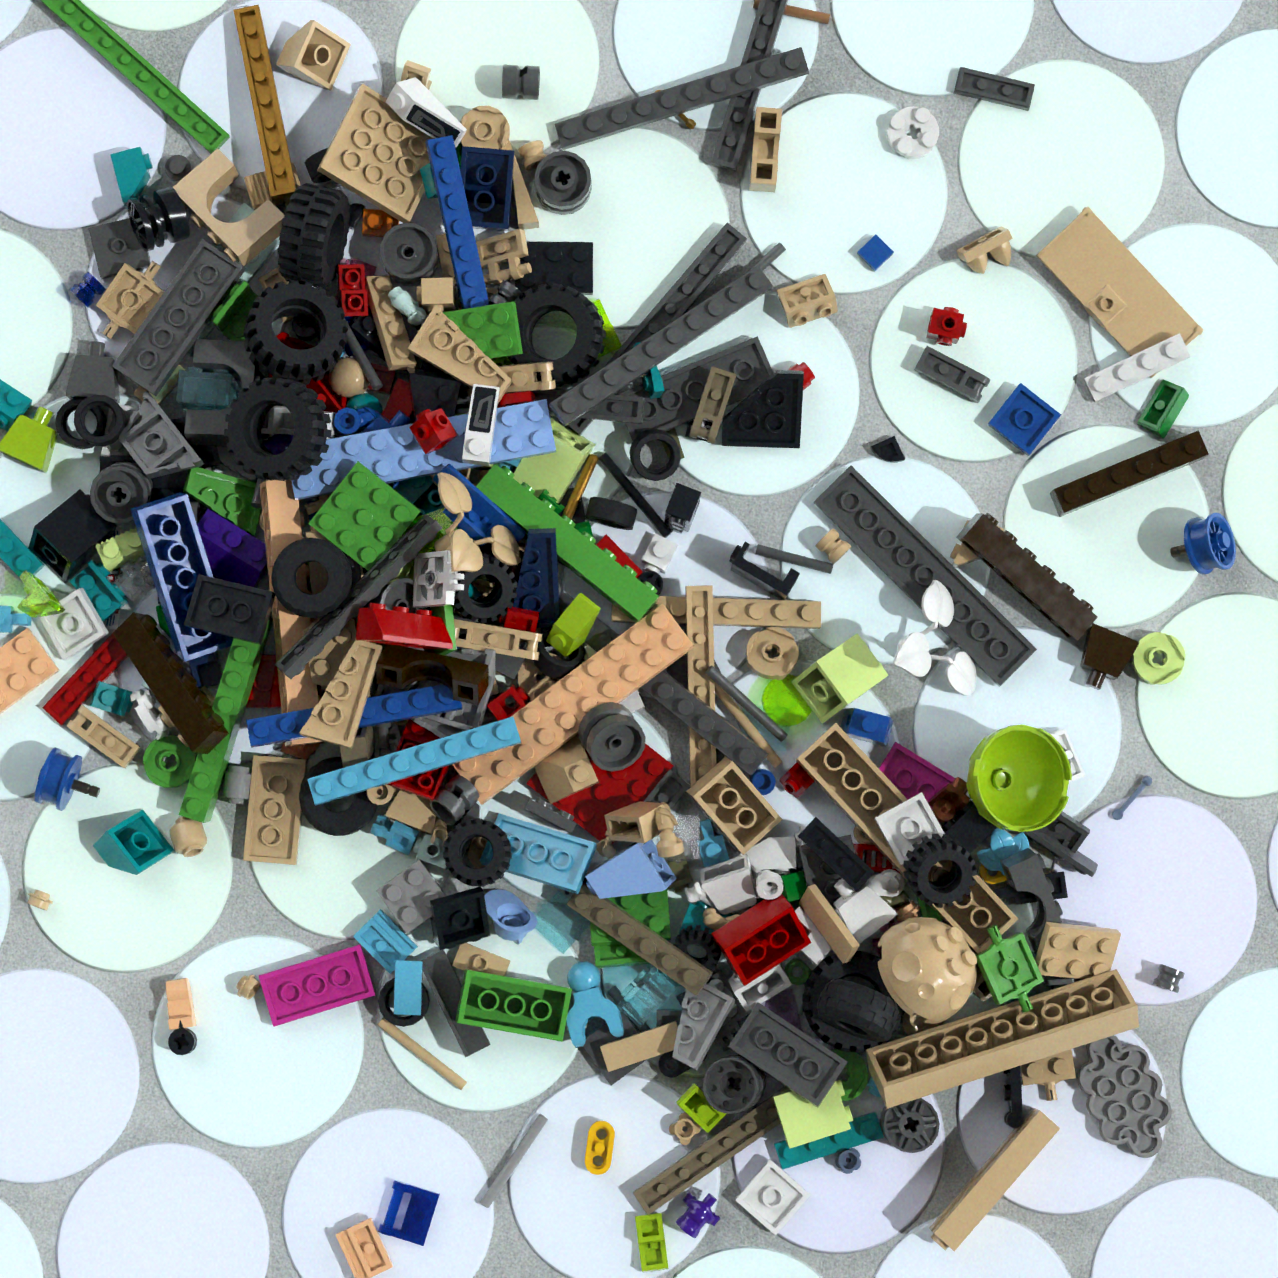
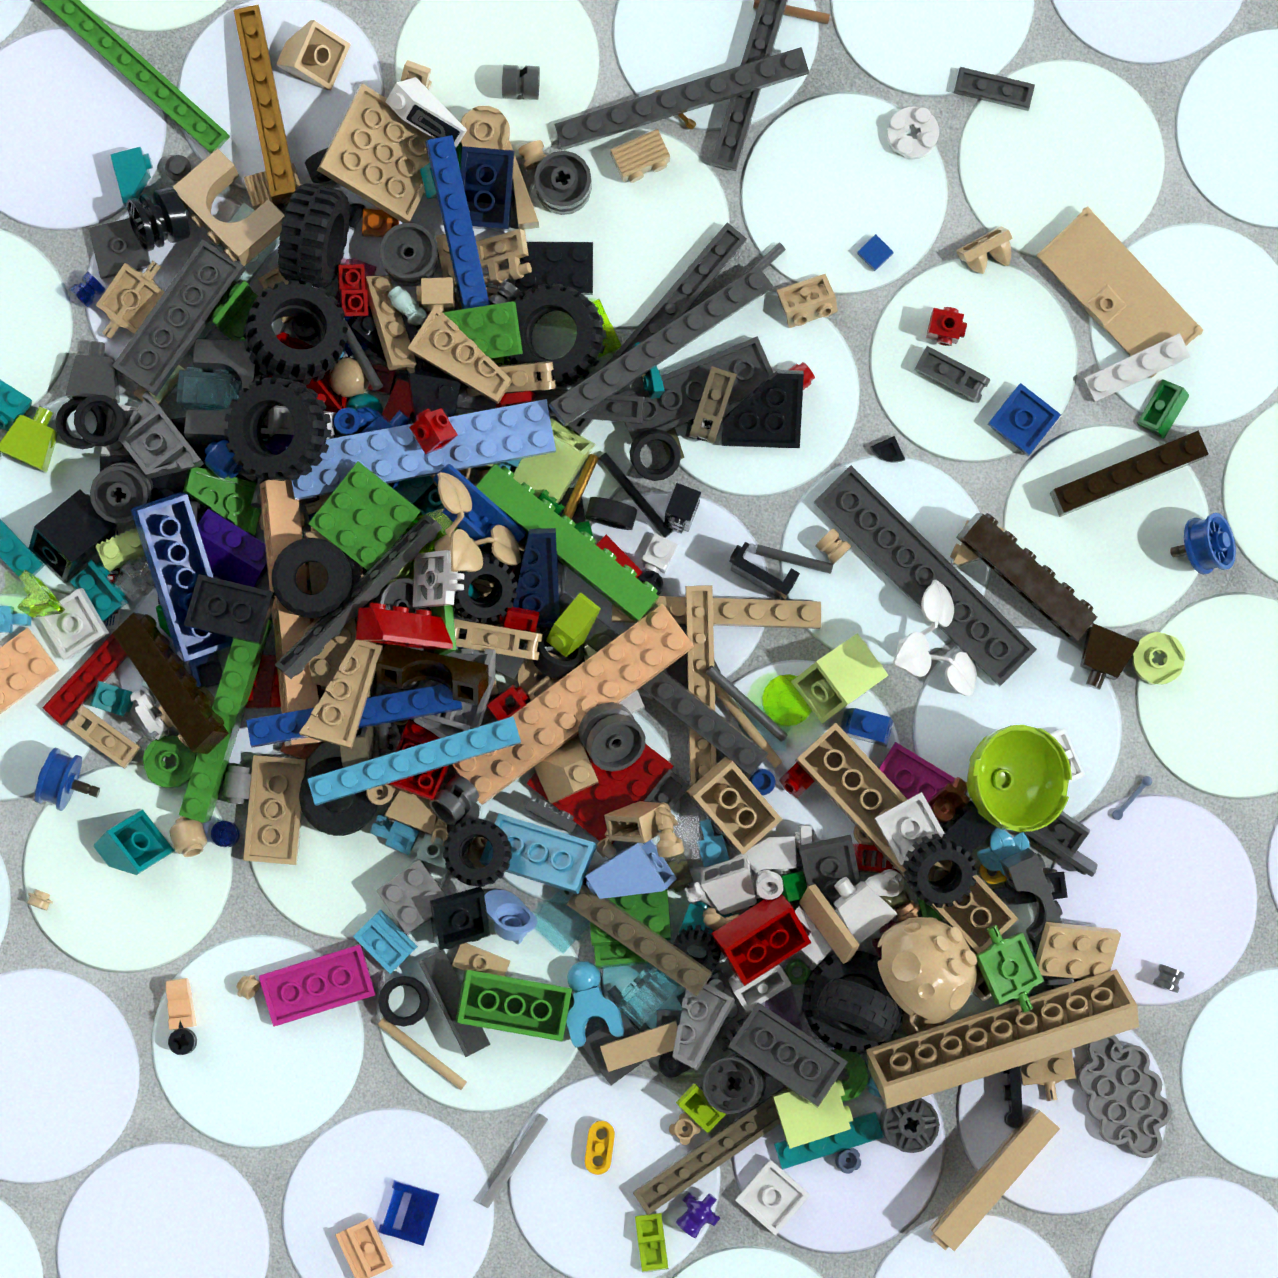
medium azure slope [394,960,423,1015] -> none
slope [462,384,500,466] -> none
tan plate [746,627,799,680] -> none
tan arch [749,107,782,193] -> none
black plate [798,817,875,892] -> none
none -> blue head [205,440,243,479]
none -> clear blue wheel [211,821,240,848]
none -> tan brick [610,129,670,183]

